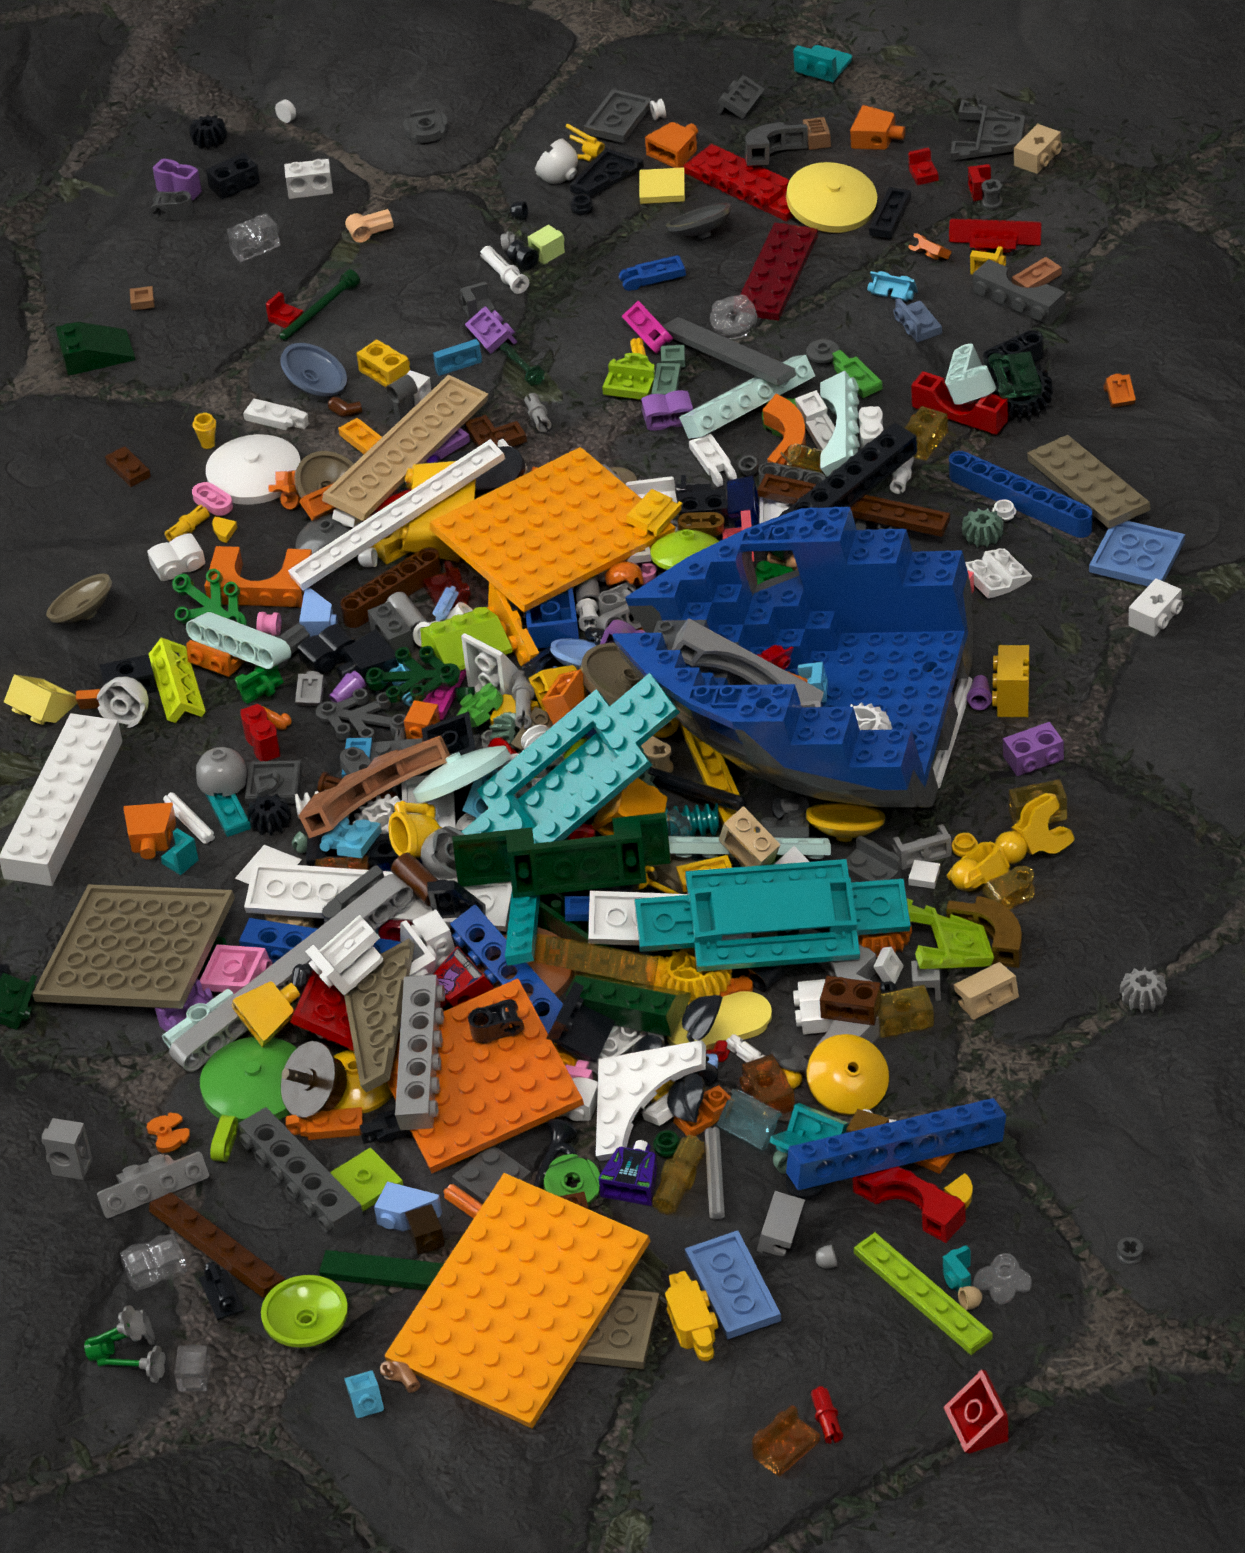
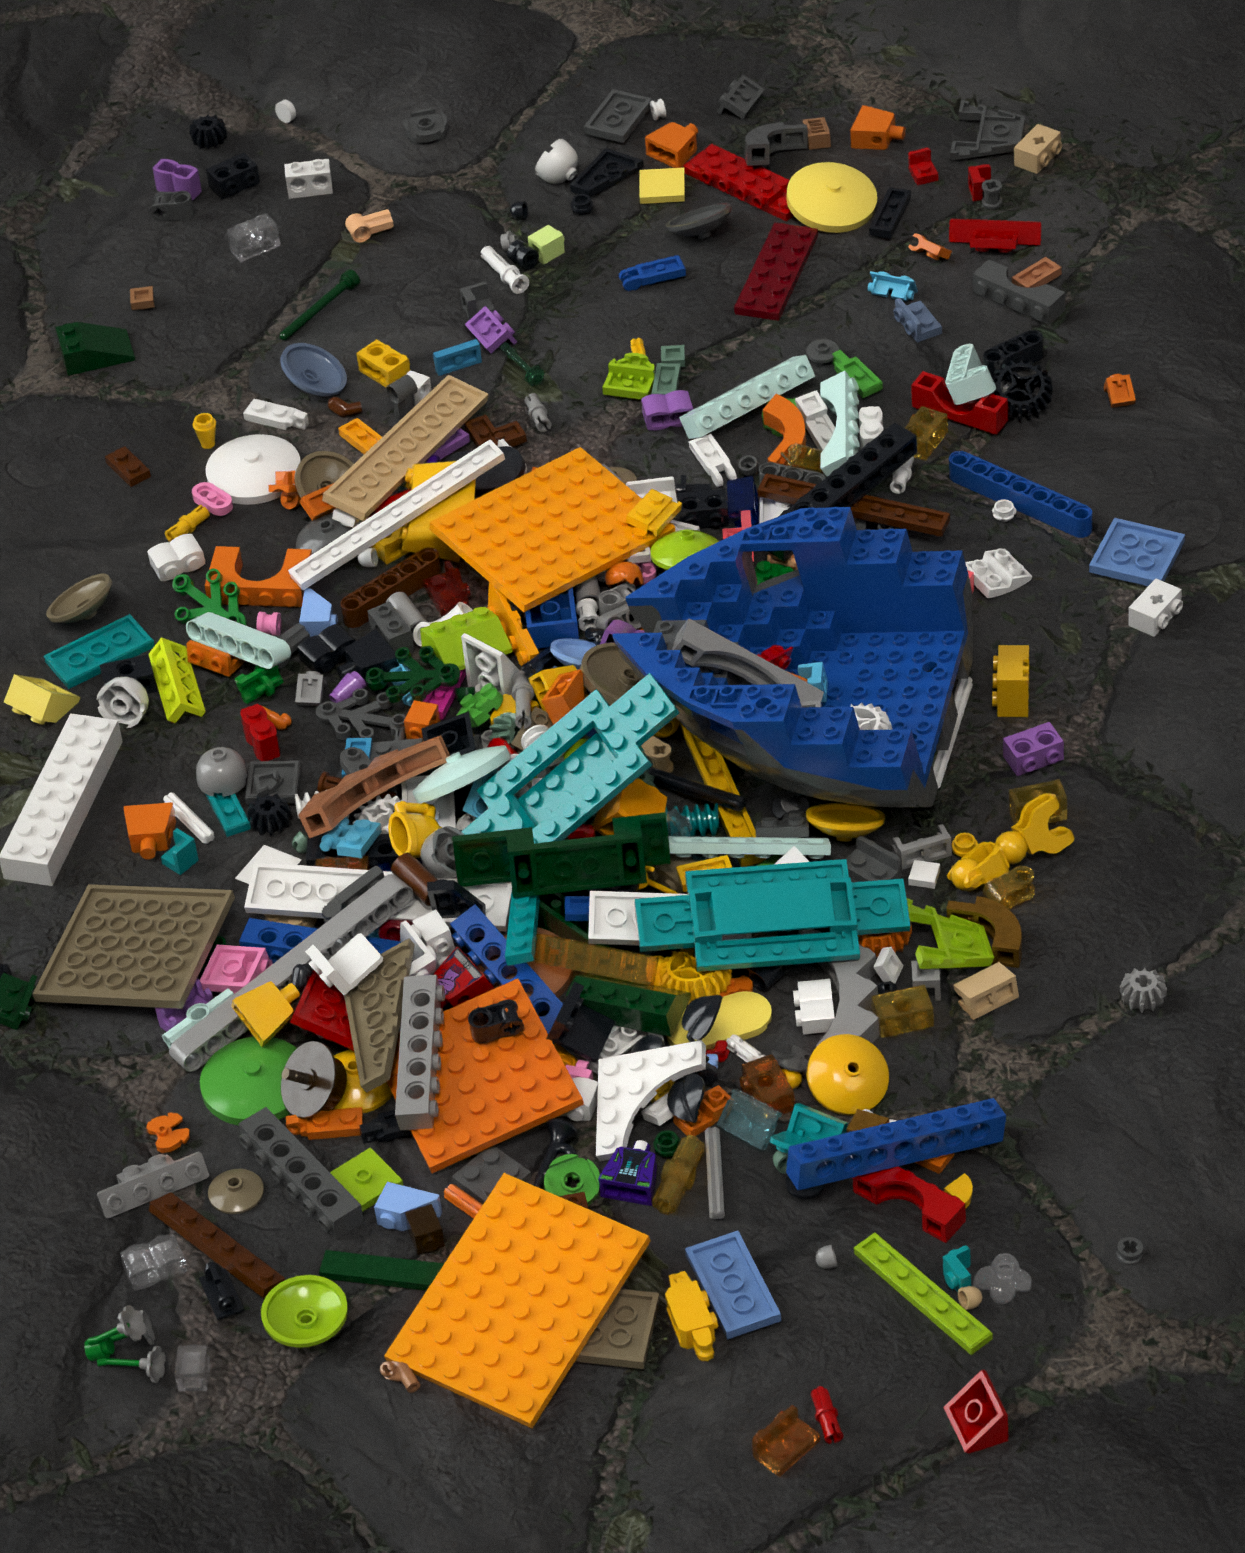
light grey brick [42,1118,93,1180] -> none
orange tile [76,689,100,710] -> none
lime beam [210,1115,238,1162] -> none
yellow tile [212,516,238,543] -> none
red bracket [266,292,303,328] -> none
white plate [319,915,380,974] -> none
medium azure bracket [344,1370,384,1418] -> none
light blue axle [433,586,459,621] -> none
yellow plant [566,124,605,162] -> none
dark pink plate [622,301,674,354] -> none
dark grey tile [663,317,796,386] -> none
pearl gold beam [678,512,724,536] -> none
clear plate [710,295,757,339] -> none
tan window [719,806,781,867] -> none
light grey hinge [757,1191,805,1256] -> none
teal bracket [793,45,852,82] -> none
reddish brown brick [820,976,882,1026] -> none
sand green gear [962,508,1003,548] -> none
medium lavender cone [967,675,992,710] -> none
yellow bracket [970,246,1006,275] -> none
clear green plate [988,352,1042,399] -> none
dark tan plate [1027,435,1150,529] -> none
none -> teal tile [44,614,155,689]
none -> dark tan dish [208,1169,264,1214]

